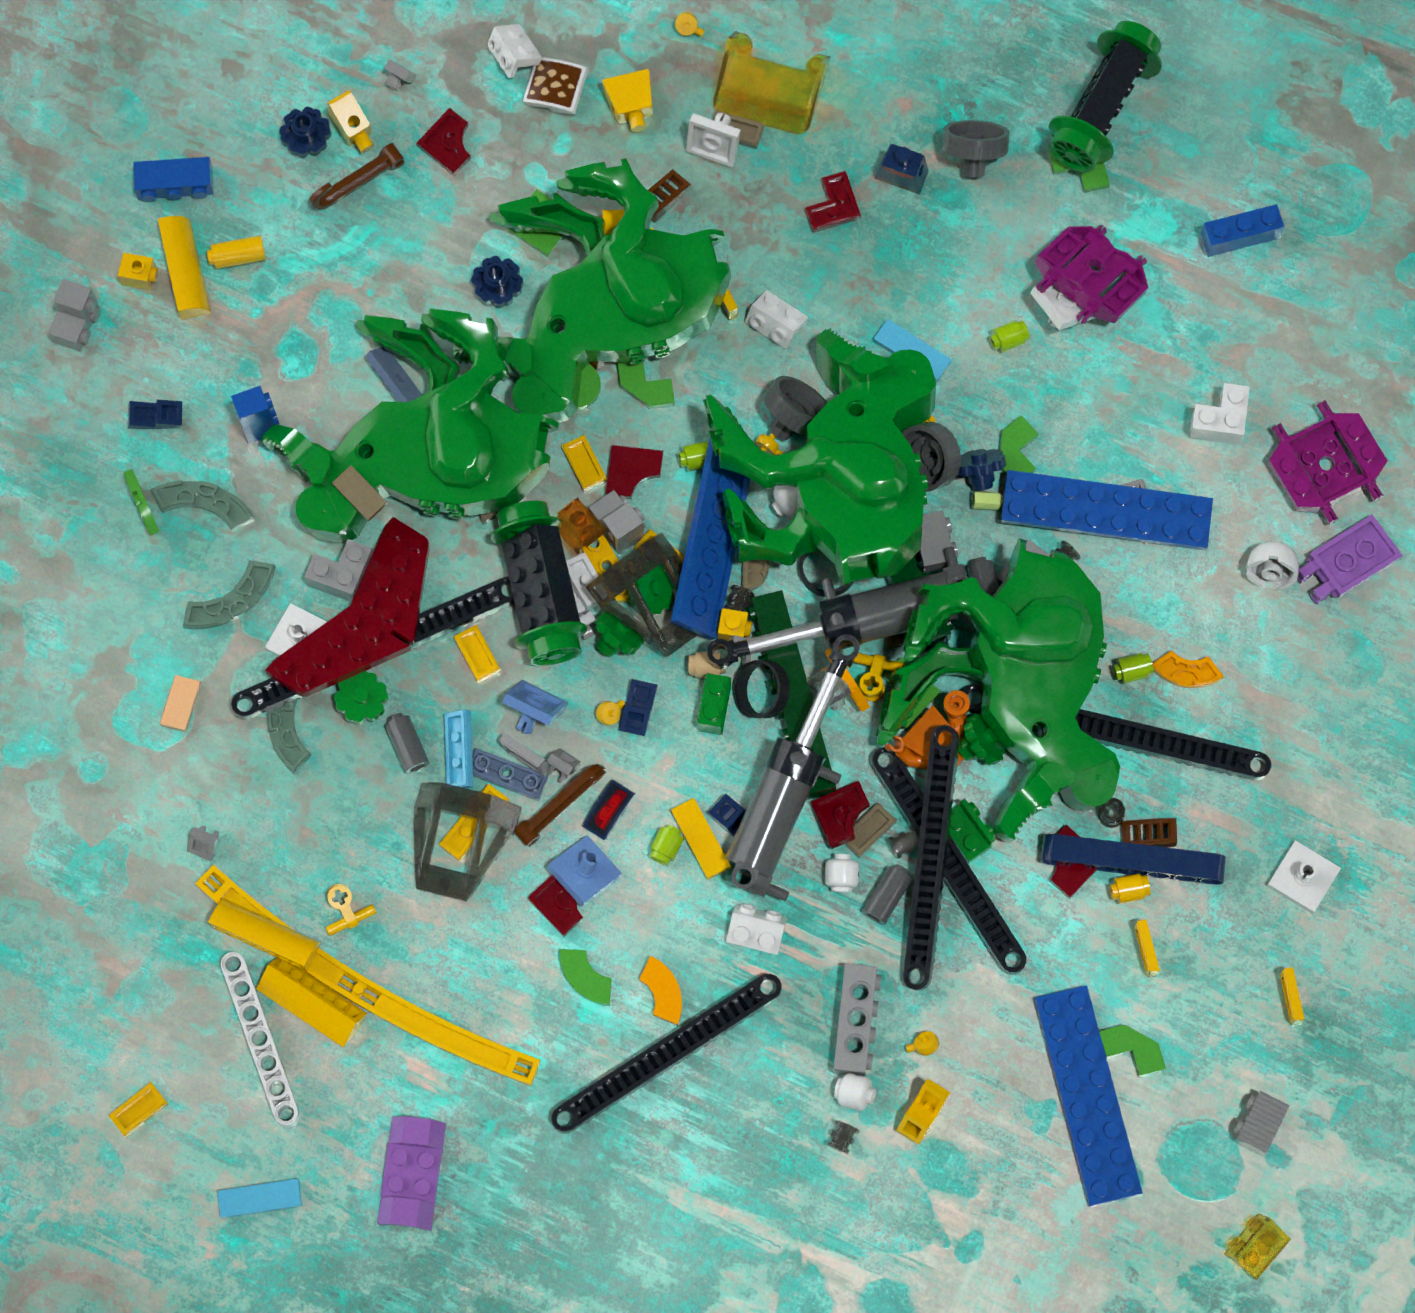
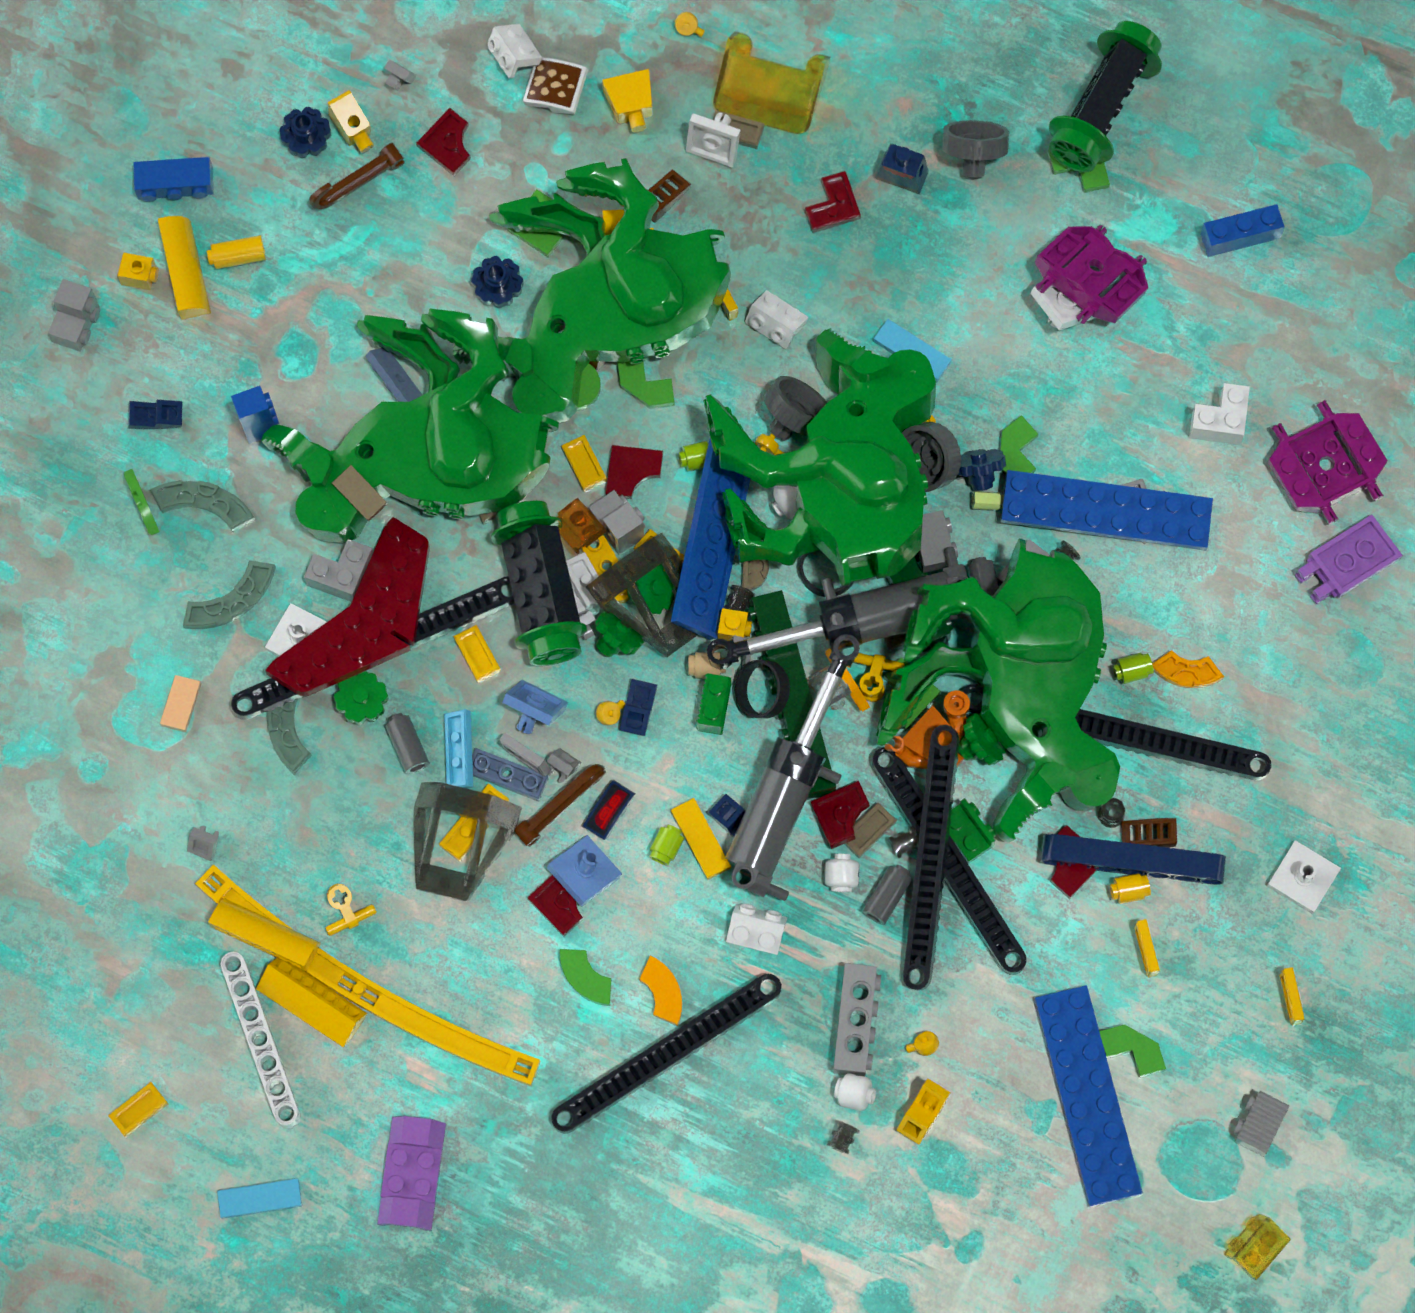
lime brick [990,320,1030,353] -> none
white cylinder [1246,541,1299,590] -> none

